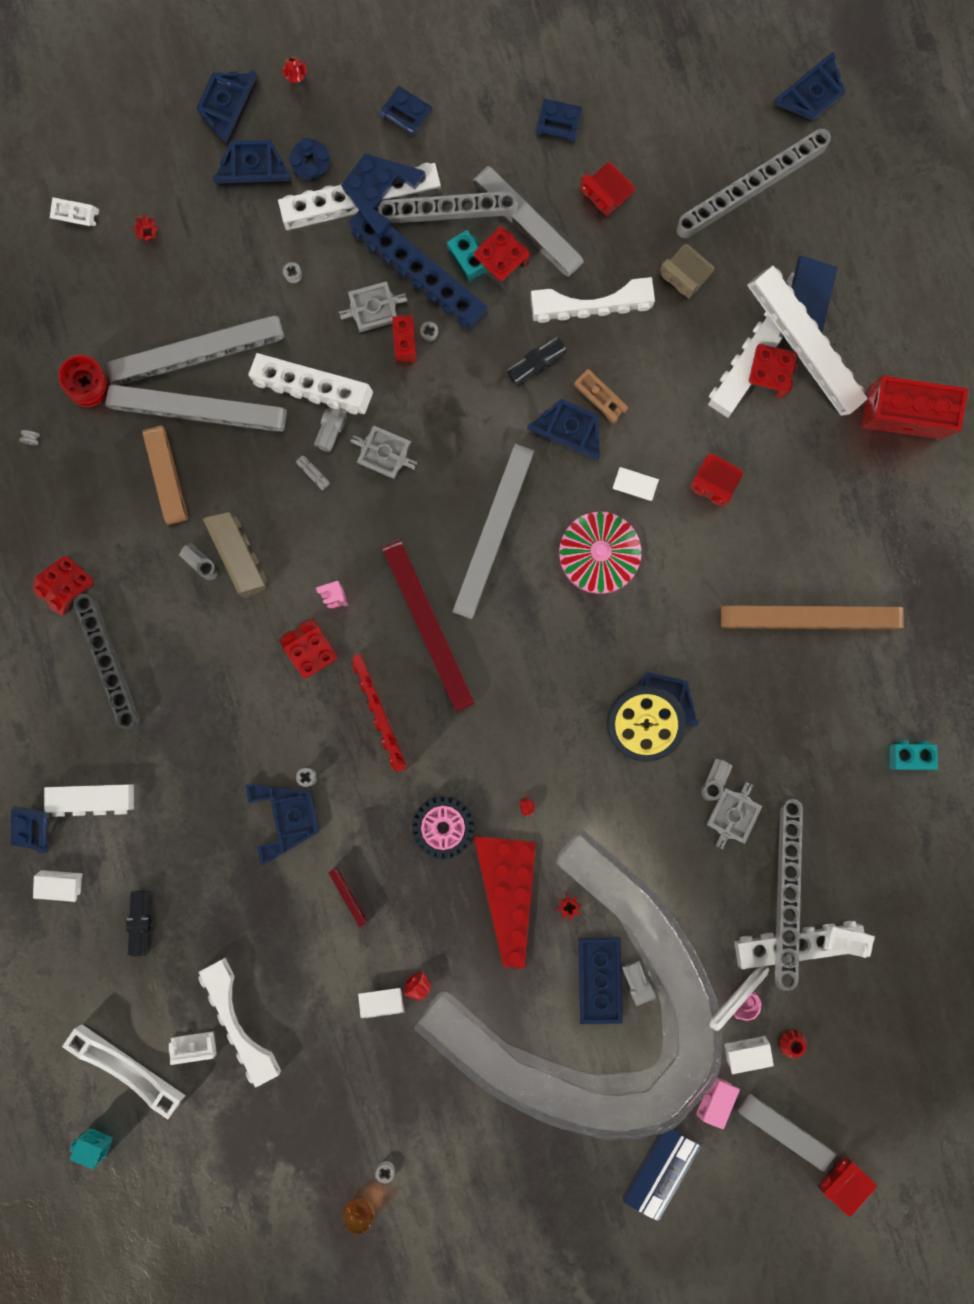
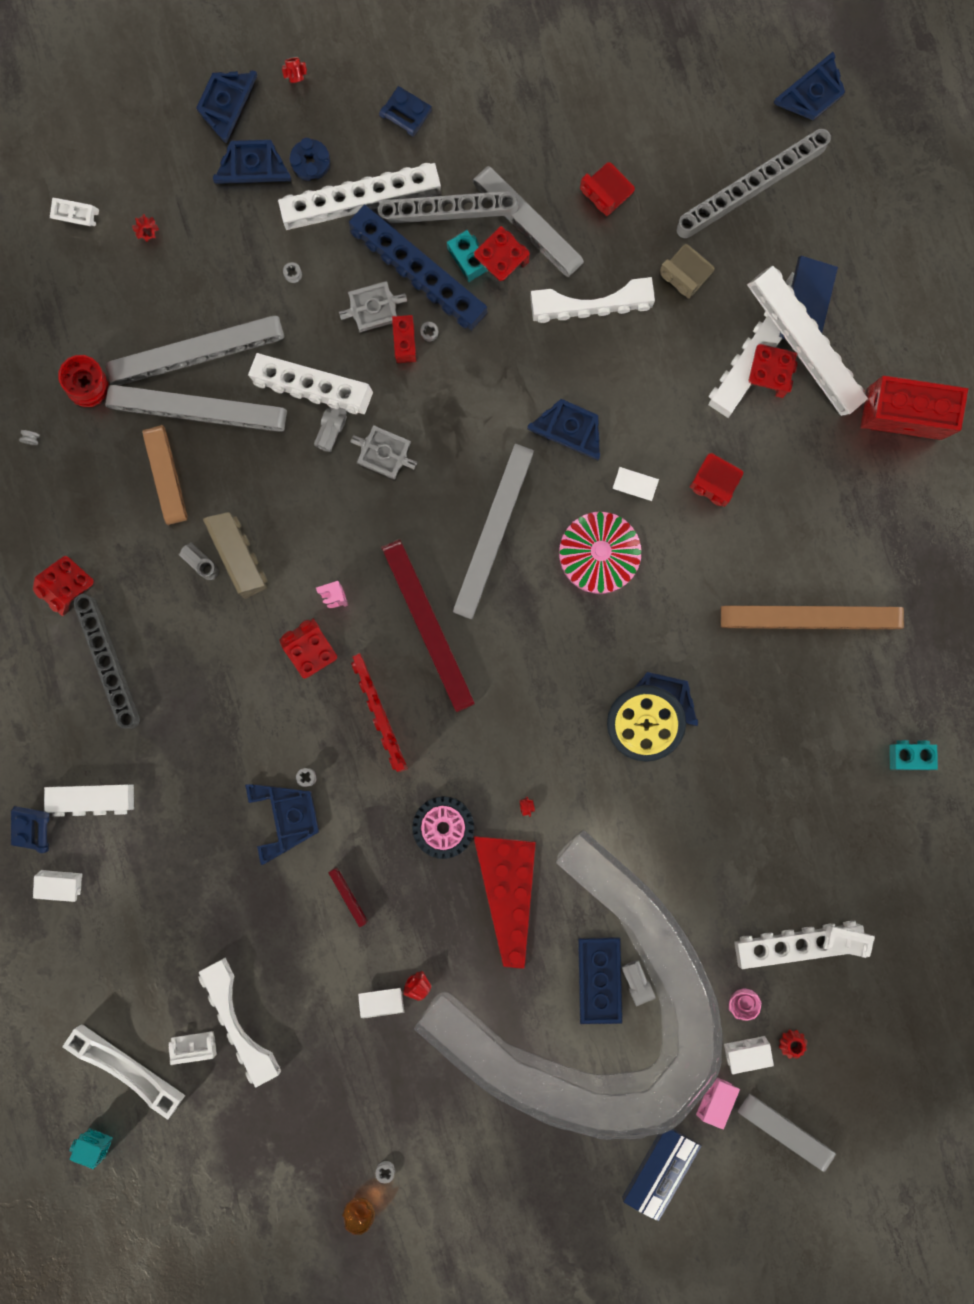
black piece [126,891,152,956] -> none
light grey axle [296,455,330,490] -> none
dark blue wing [341,153,426,238] -> none
black piece [507,337,567,386] -> none
dark blue plate [536,99,582,142] -> none
red gear [556,894,582,921] -> none
medium nougat plate [574,369,628,424] -> none
light grey piece [701,759,732,801] -> none
light grey plate [706,782,762,849] -> none
white axle [709,966,769,1031] -> none
light grey beam [775,799,803,991] -> none
red bracket [817,1155,877,1216] -> none

